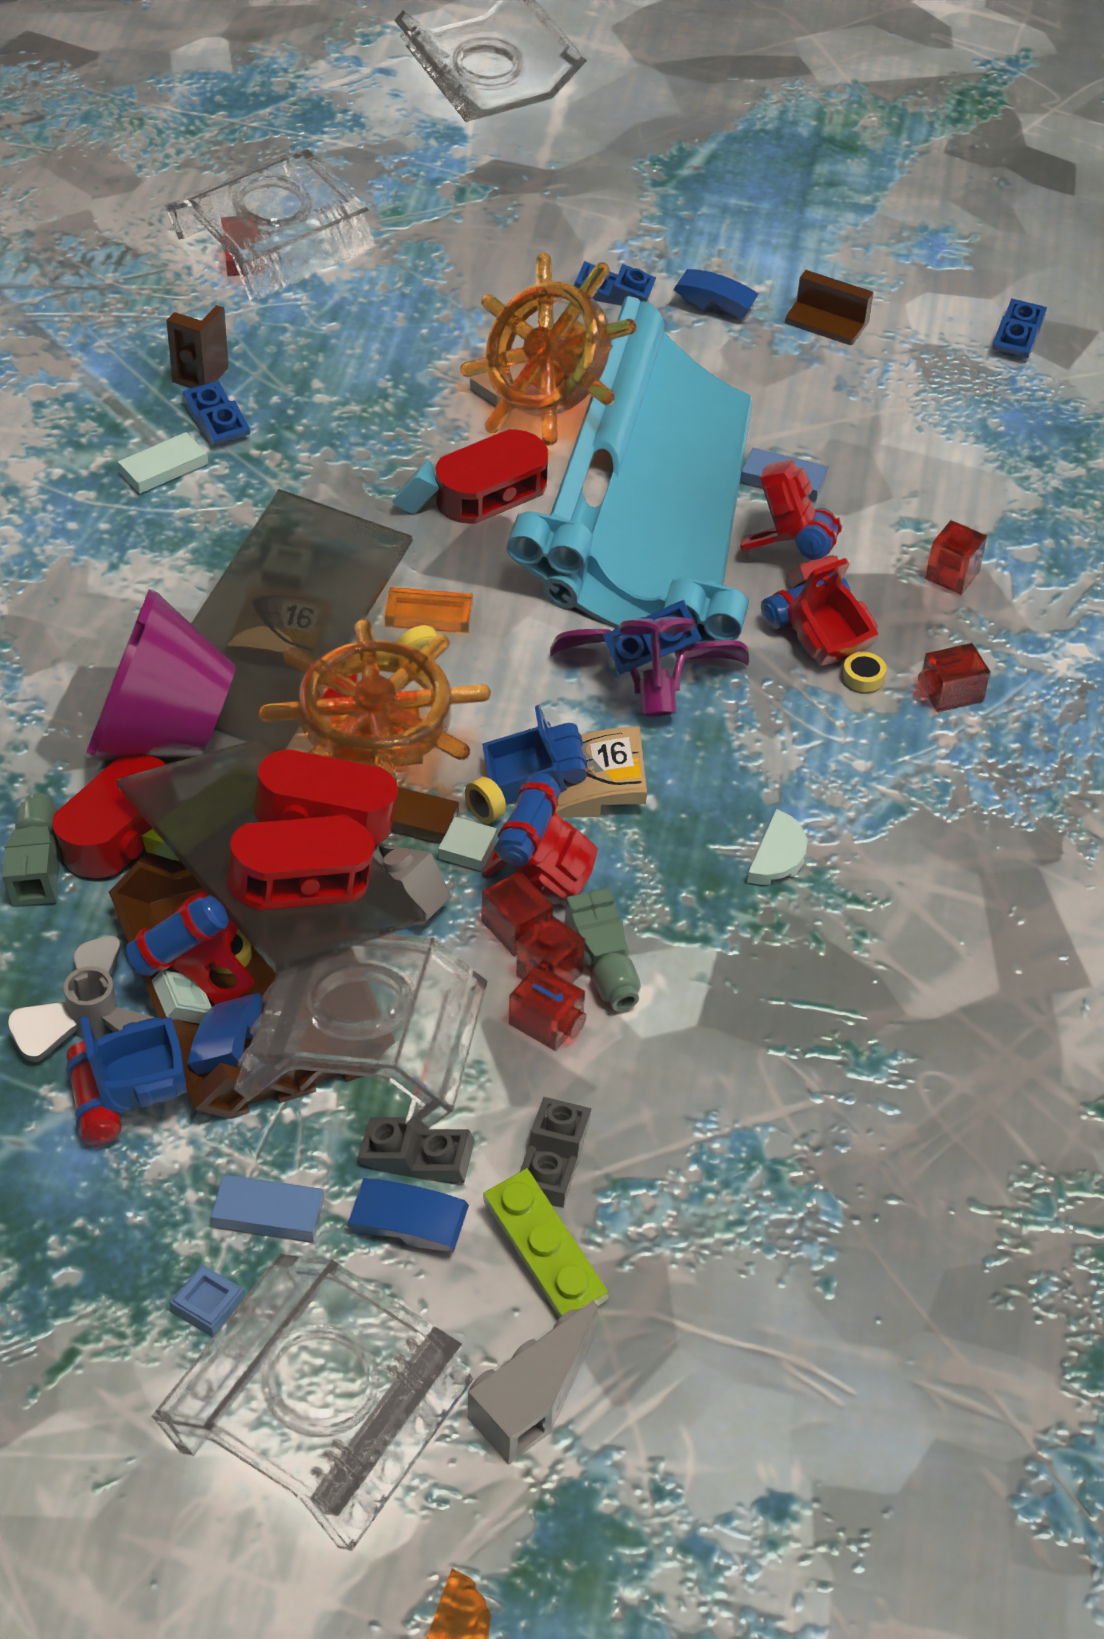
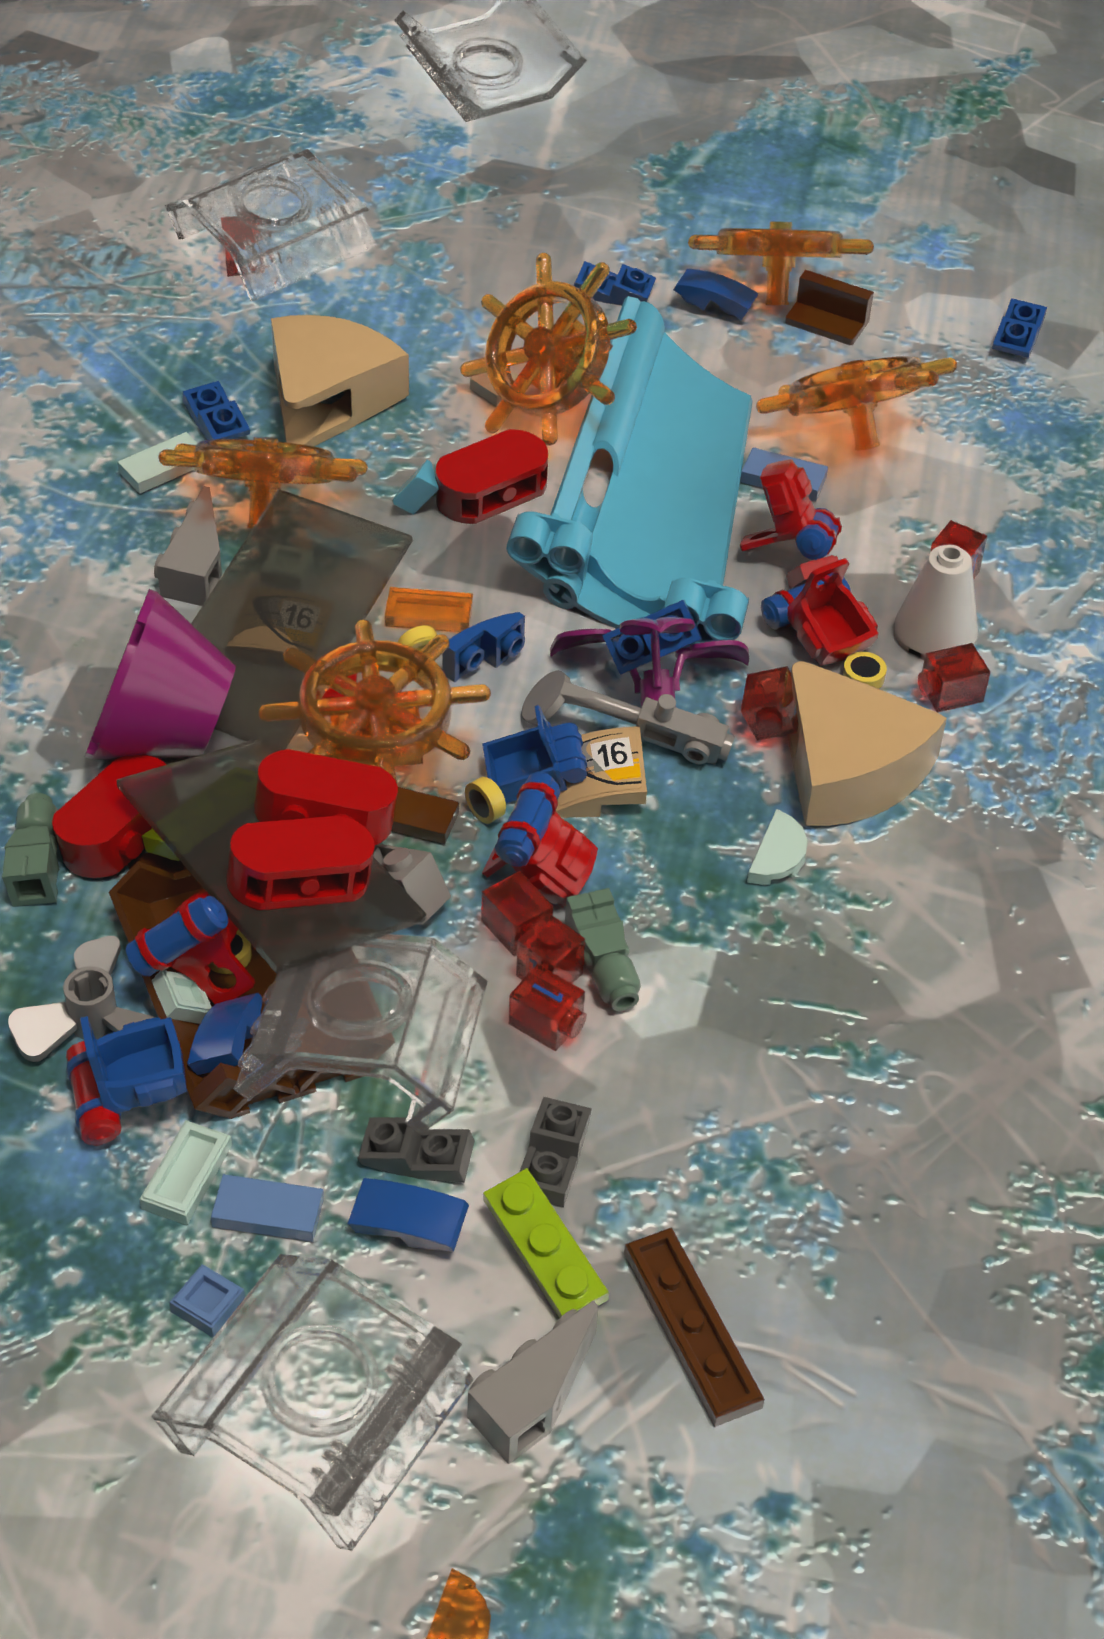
reddish brown panel [166,305,229,389] -> none
light aqua tile [438,817,497,871] -> none
none -> light aqua tile [140,1120,232,1225]
none -> light grey slope [154,486,223,607]
none -> clear orange piece [158,436,368,530]
none -> tan piece [271,315,409,454]
none -> blue slope [442,612,525,682]
none -> light grey piece [522,670,735,765]
none -> reddish brown tile [624,1227,765,1427]
none -> clear orange piece [688,221,874,305]
none -> clear red brick [741,666,799,741]
none -> clear orange piece [756,356,957,451]
none -> tan piece [784,661,947,826]
none -> white cone [894,545,978,663]

